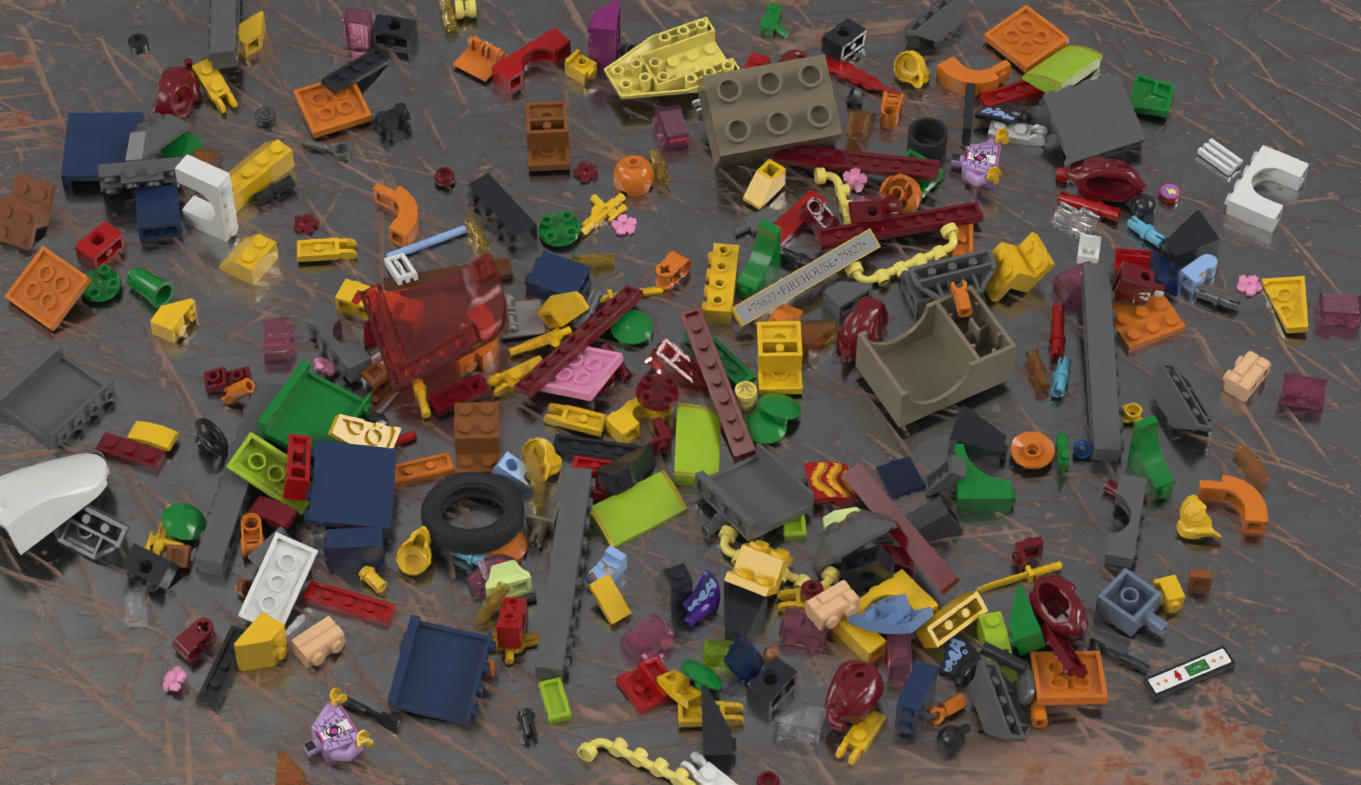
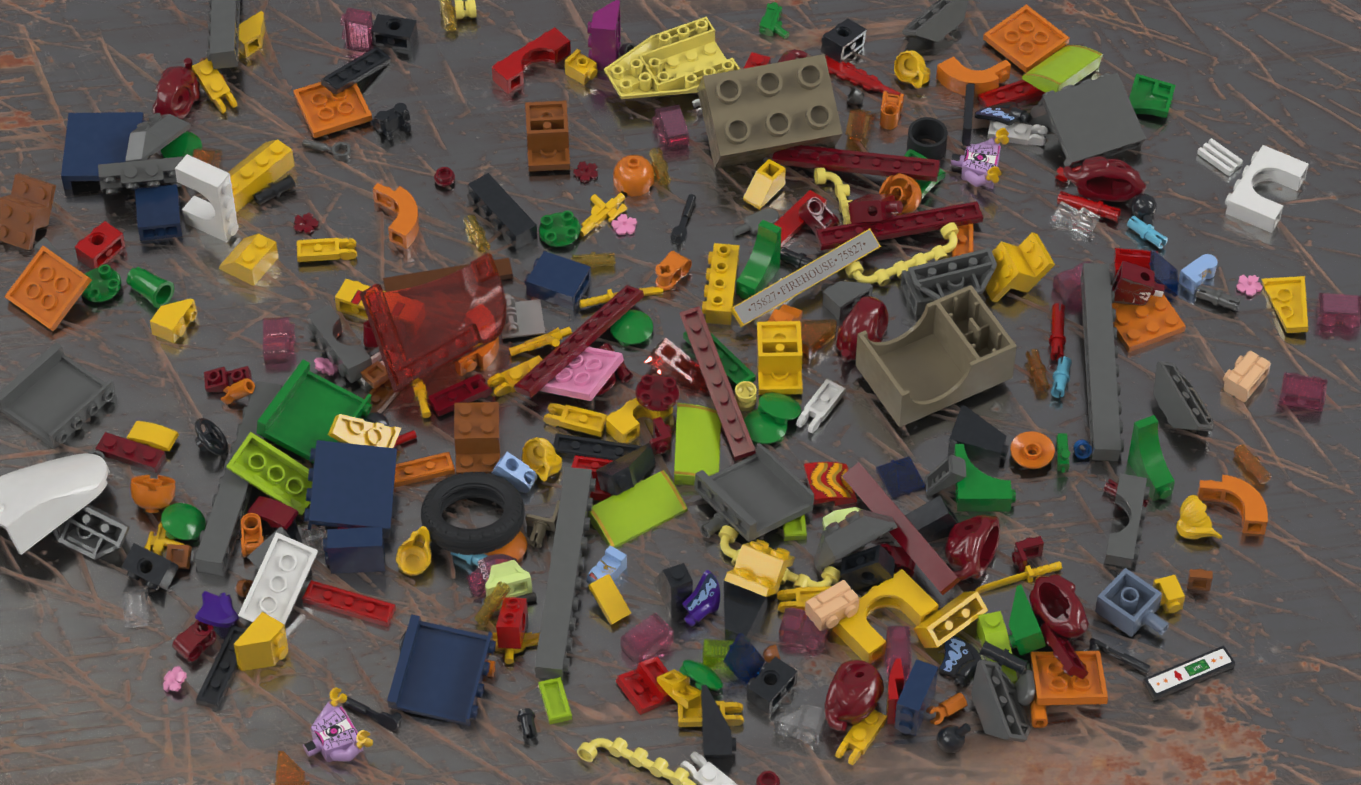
black tile [128,33,149,53] -> none
tile [255,107,276,127] -> none
red slope [283,434,311,501] -> none
light nougat brick [290,616,346,669] -> none
yellow pin [359,565,388,594] -> none
white tile [384,253,418,285] -> none
light blue bar [386,225,467,257] -> none
orange hinge [453,36,509,82] -> none
clear yellow pin [521,451,548,497] -> none
yellow slope [537,291,590,329] -> none
dark grey pin [572,289,603,330] -> none
dark red plate [801,579,824,601] -> none
bright pink plant [843,167,868,193] -> none
medium blue slope [848,593,934,634] -> none
orange bar [950,280,973,317] -> none
white bracket [1076,234,1101,266] -> none
yellow plate [1121,403,1143,423] -> none
tile [1159,183,1181,204] -> none
black slope [1162,210,1220,269] -> none
none -> orange cylinder [130,475,176,513]
none -> dark purple arm [195,591,240,628]
none -> black piece [670,194,696,245]
none -> white hinge [796,379,846,434]
none -> red slope [886,658,904,724]
none -> dark red piece [945,515,1000,580]

